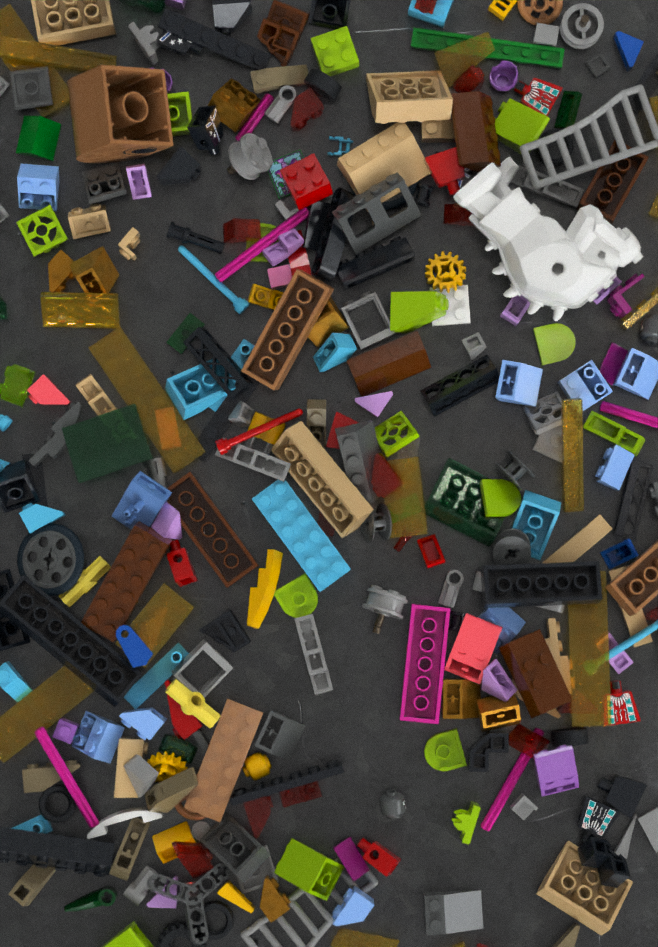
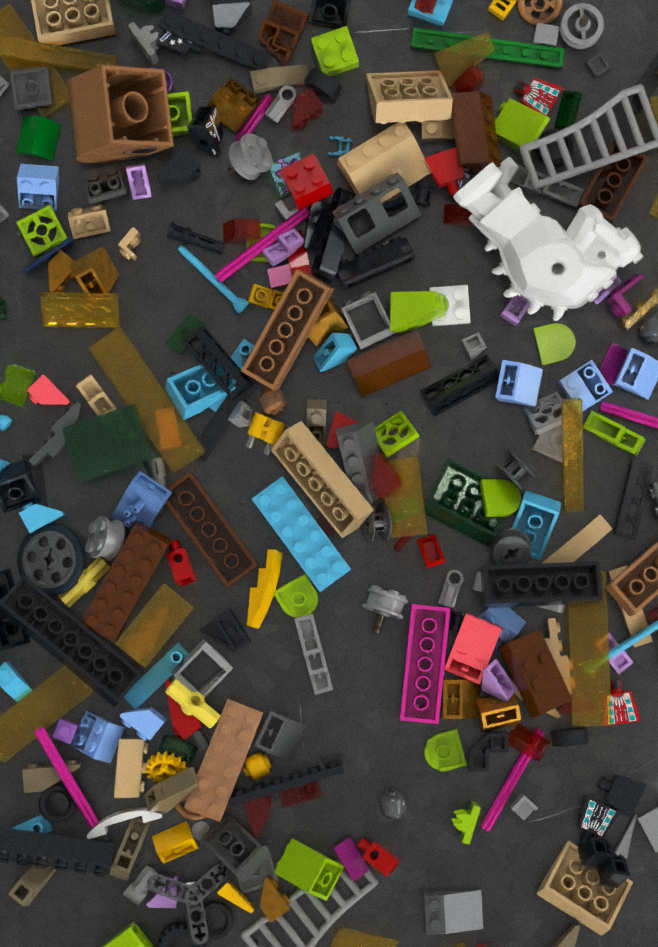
dark green piece [64,886,117,912] -> none
blue piece [116,625,153,668] -> none
light grey slope [124,754,159,798] -> none
lavender slope [151,502,182,540] -> none
clear red slope [172,841,214,879] -> none
red piece [215,408,303,455] -> none
light grey slope [215,437,291,482] -> none
light blue slope [332,886,374,926] -> none
lavender slope [354,391,393,418] -> none
yellow gear [425,251,466,293] -> none
medium lavender hair [489,60,518,91] -> none
medium lavender slope [534,745,579,797] -> none
light blue slope [595,445,634,491] -> none
blue slope [600,538,638,569] -> none
blue slope [613,31,644,72] -> none
none -> dark blue window [23,237,74,274]
none -> light grey wheel [85,516,126,562]
none -> medium nougat head [259,387,287,416]

